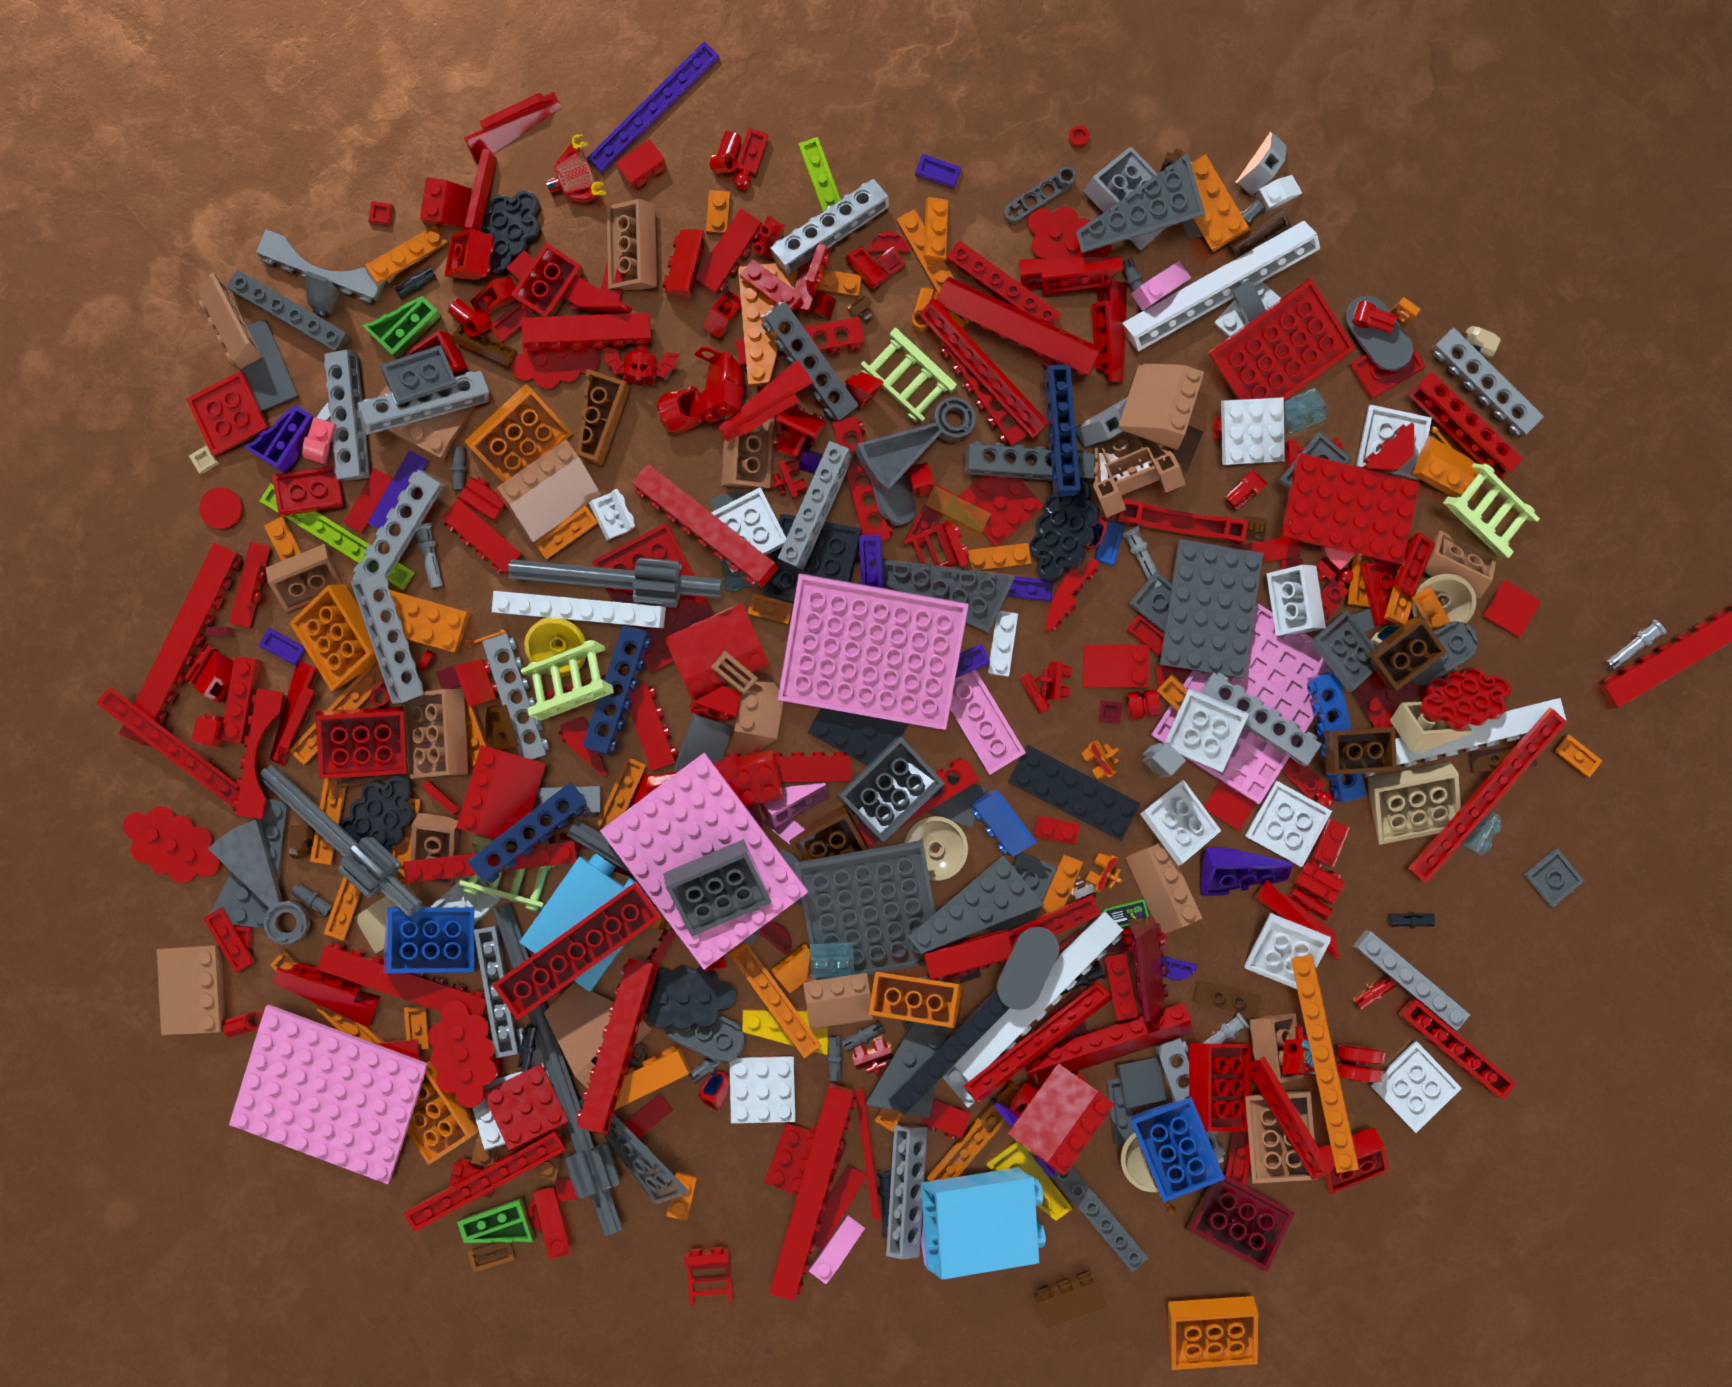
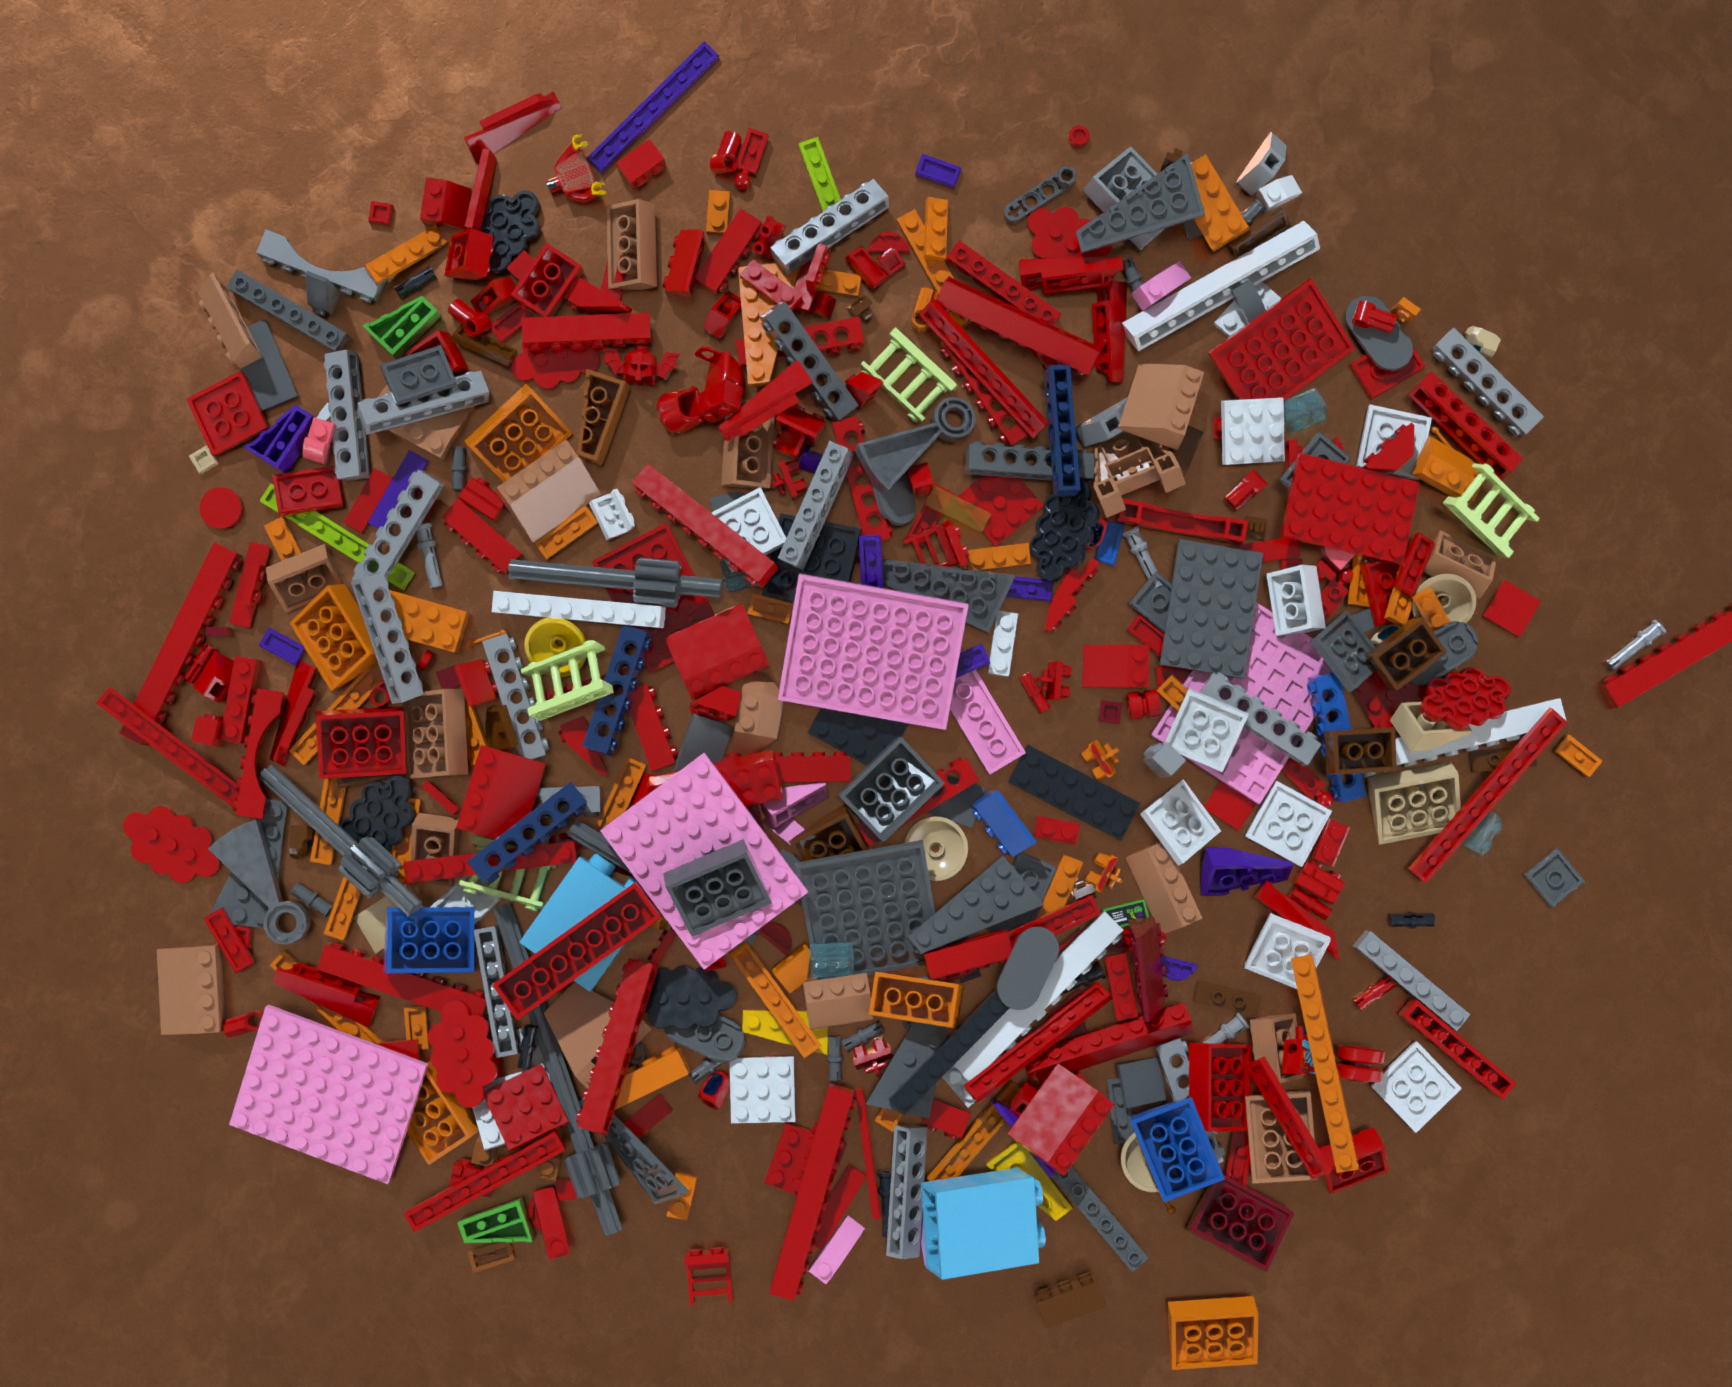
medium nougat tile [711,651,758,694] -> none

